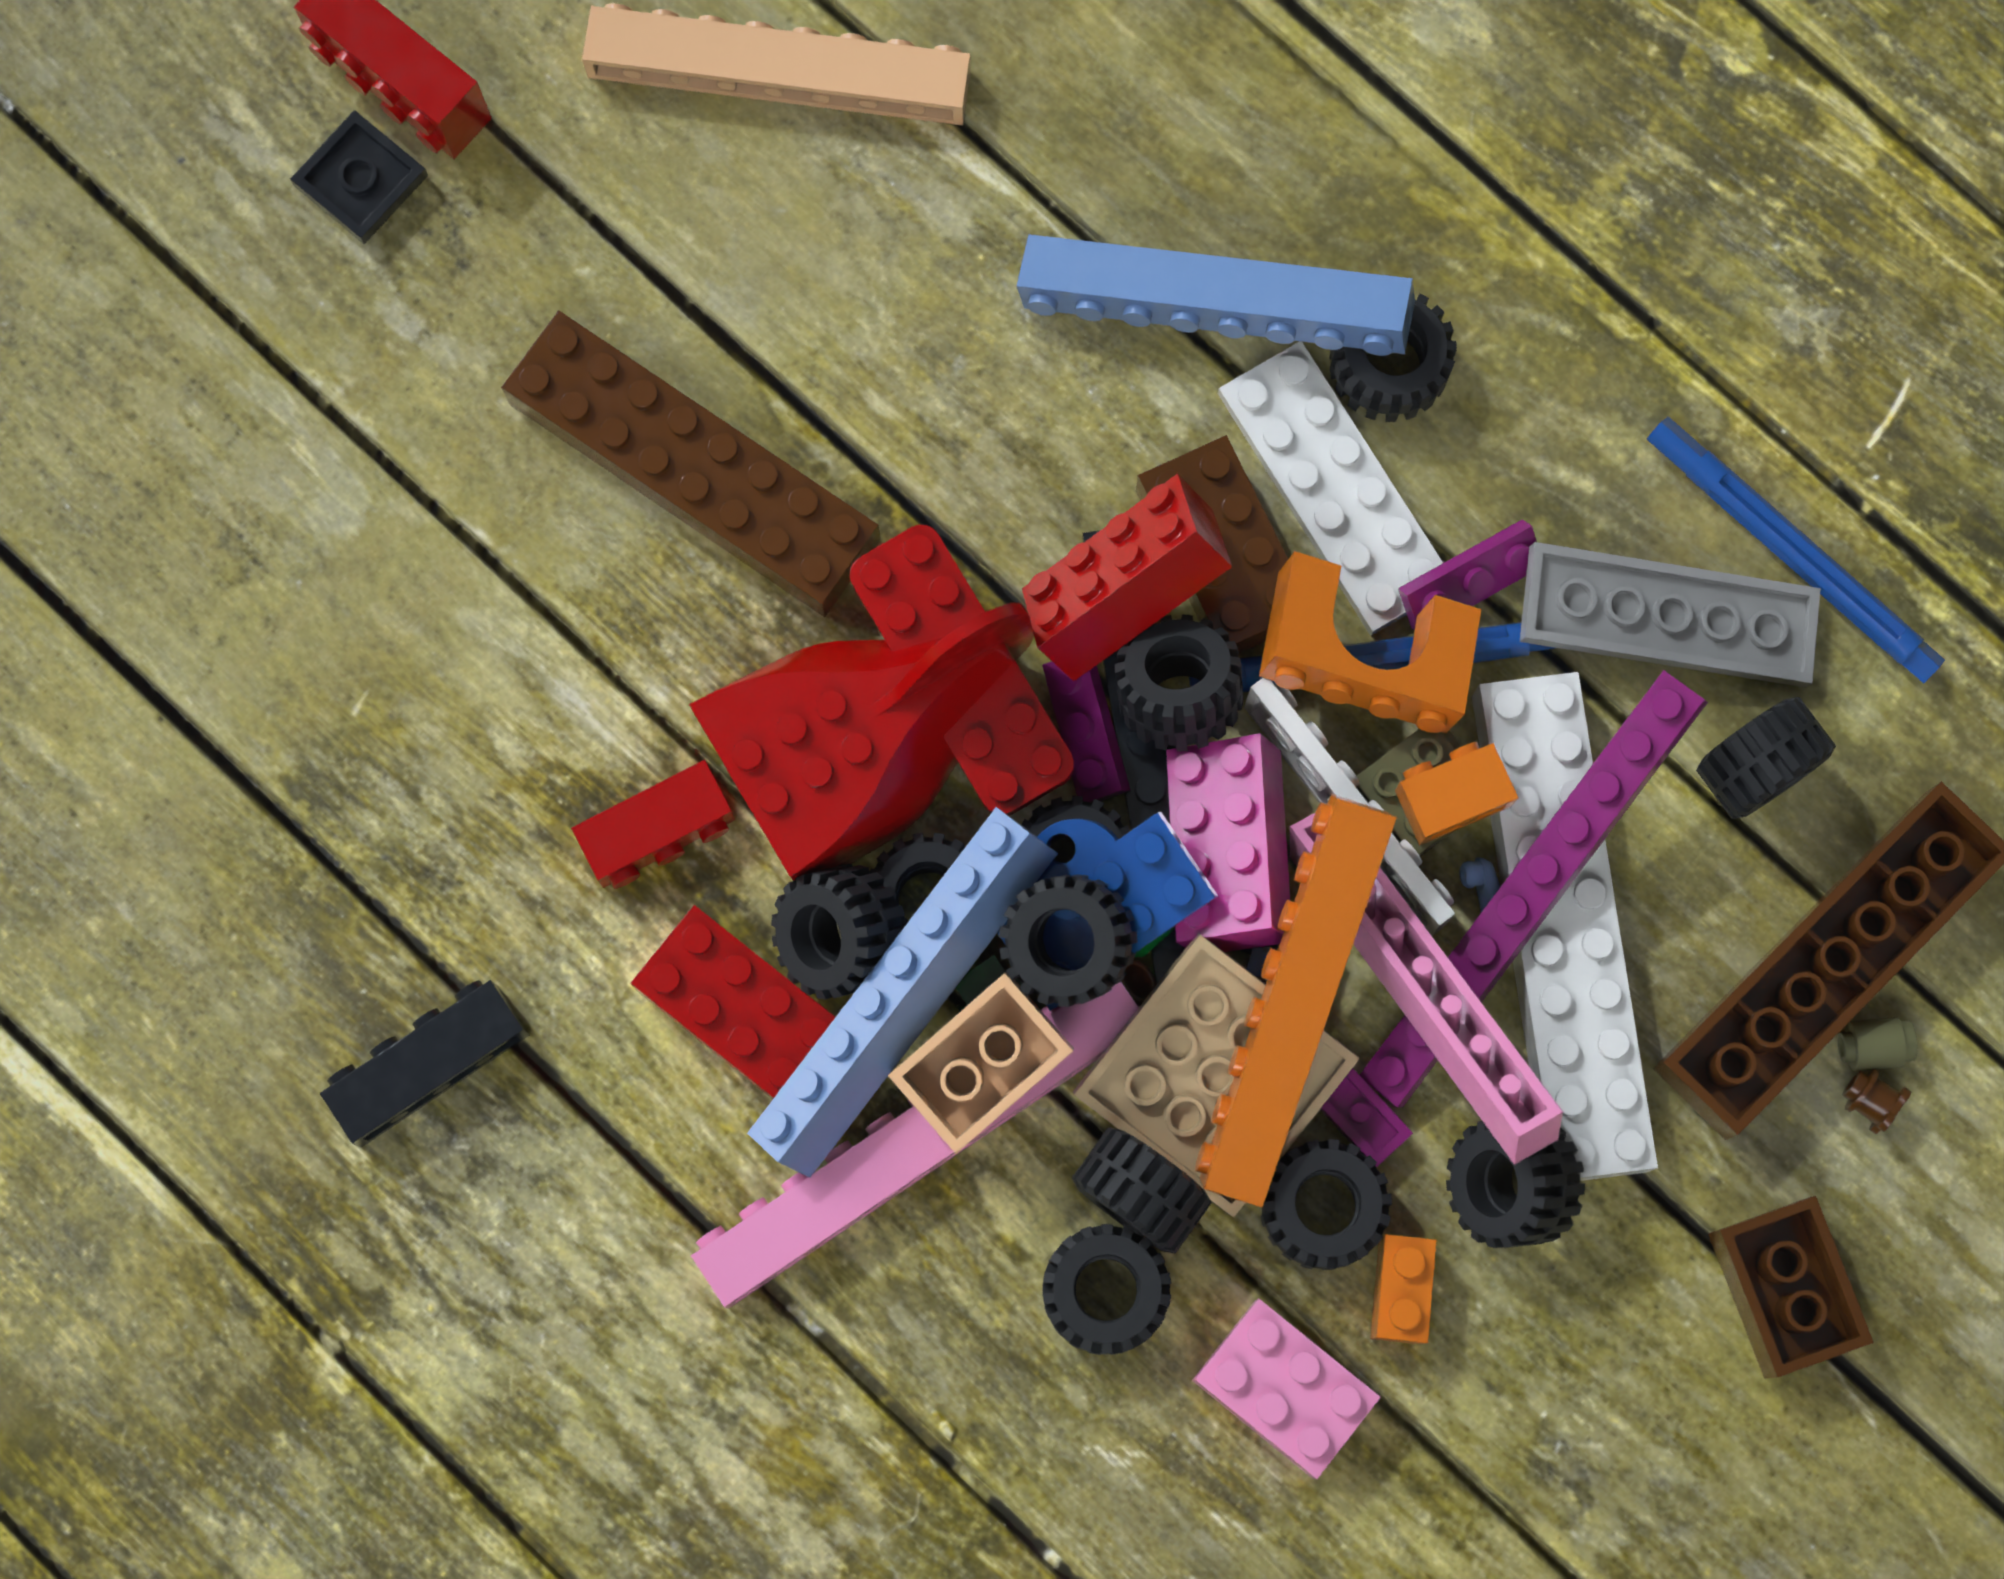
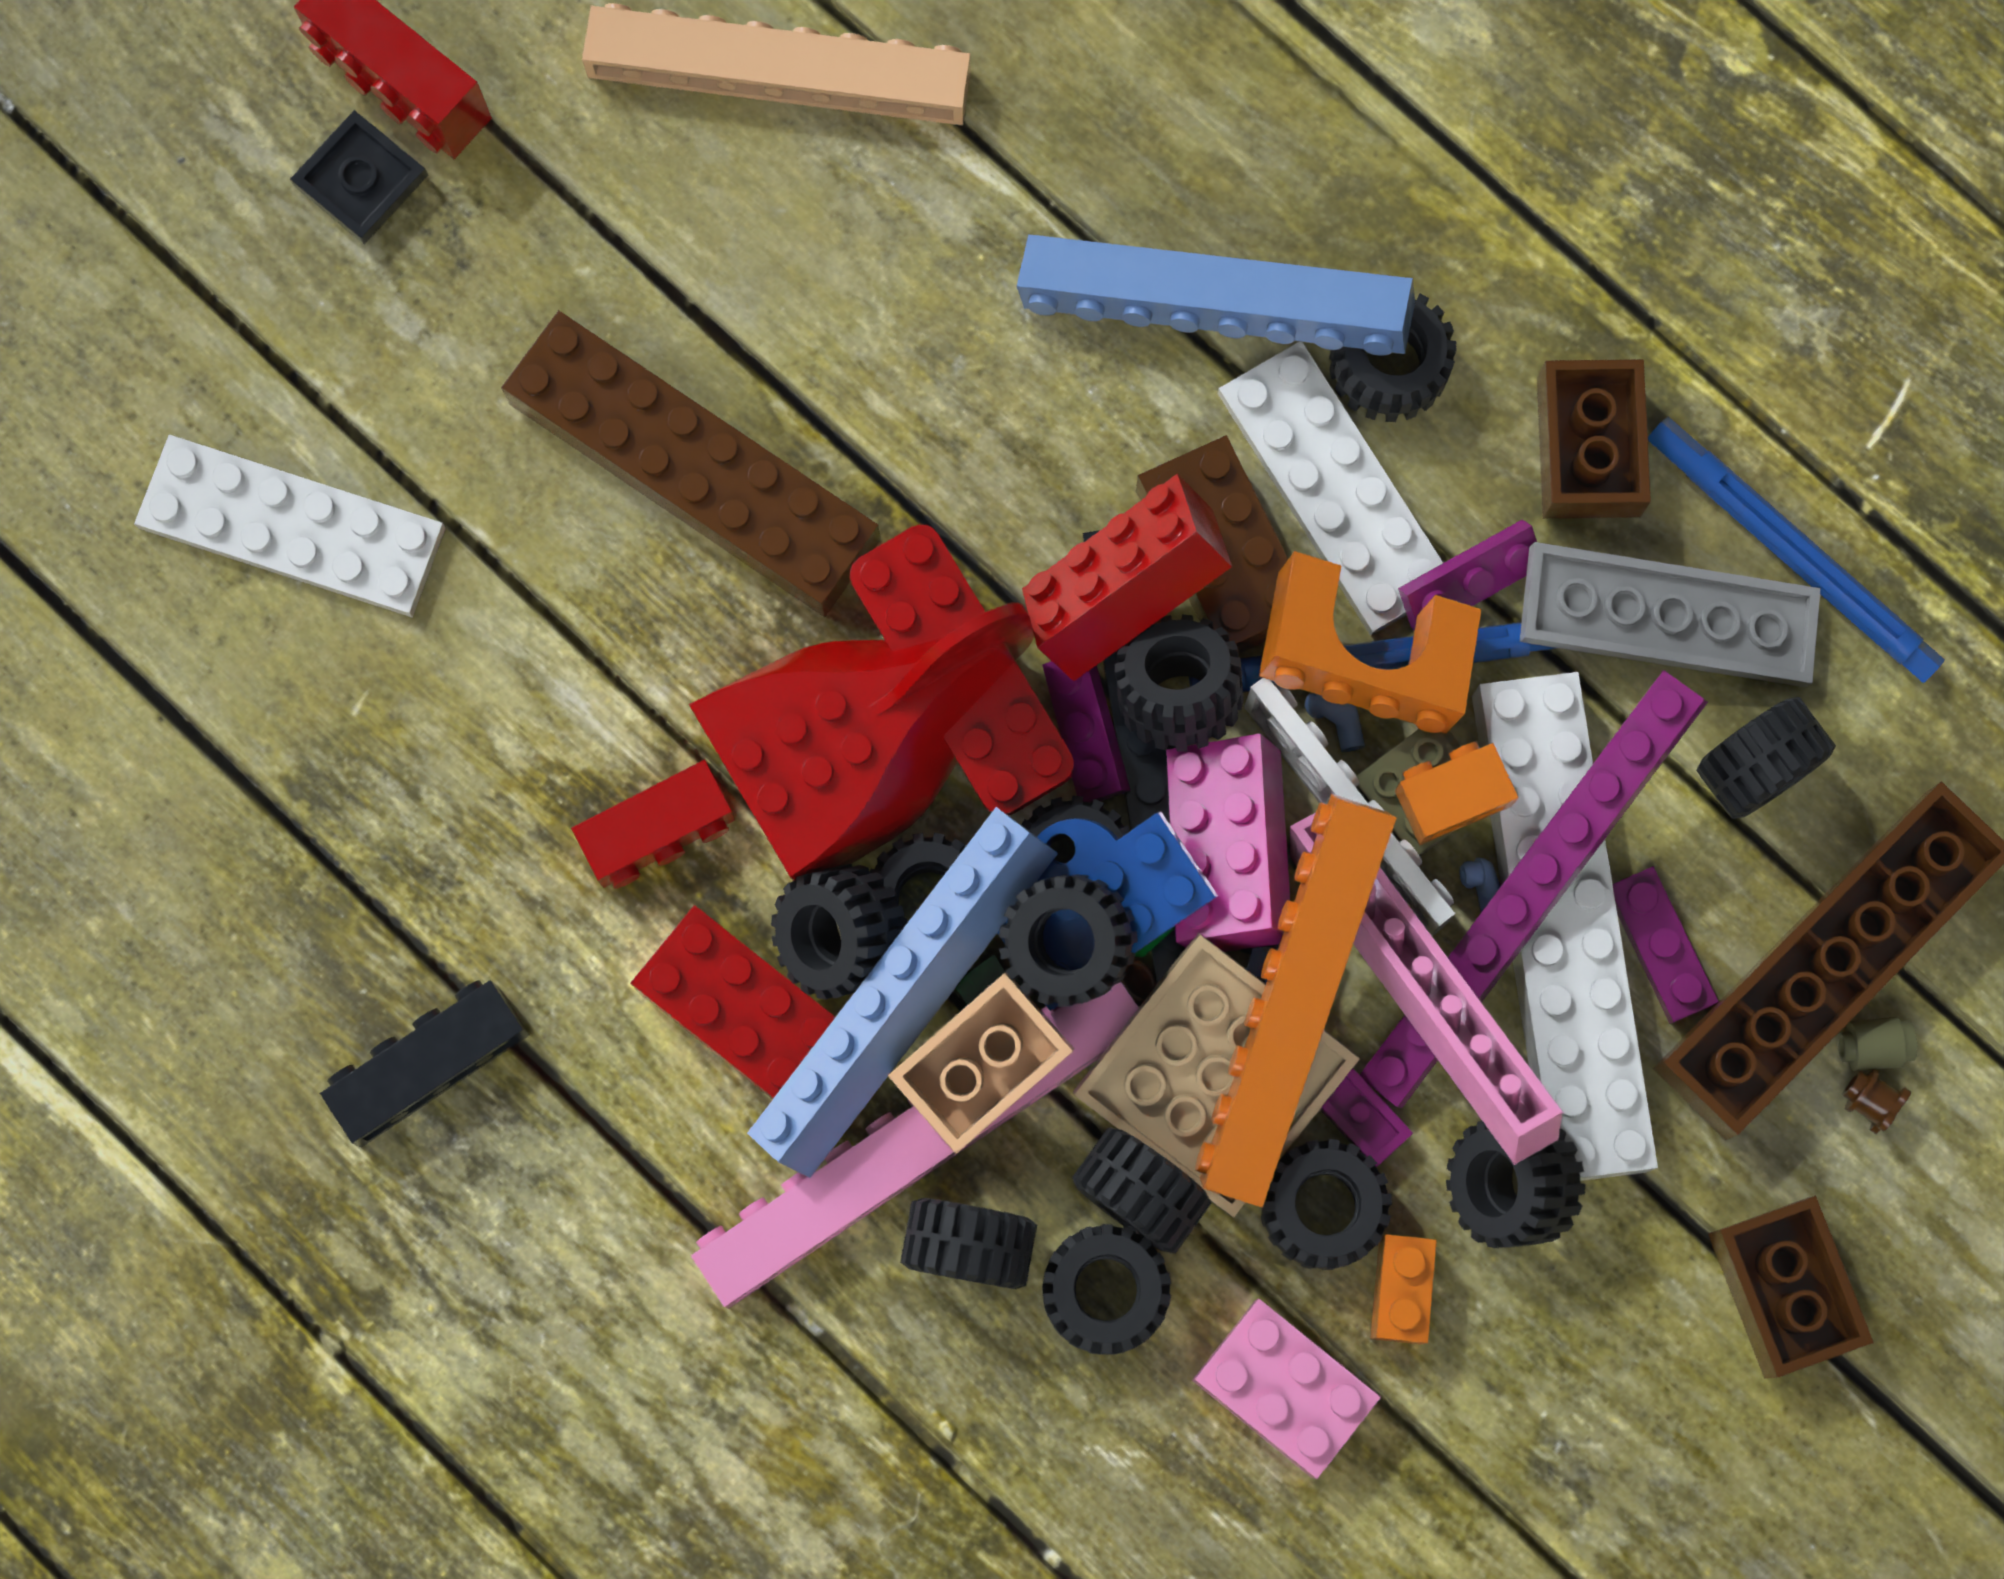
none -> white plate [134,435,446,618]
none -> black tyre [900,1198,1037,1289]
none -> medium blue arm [1305,693,1365,752]
none -> reddish brown brick [1537,359,1651,519]
none -> magenta plate [1612,866,1719,1024]

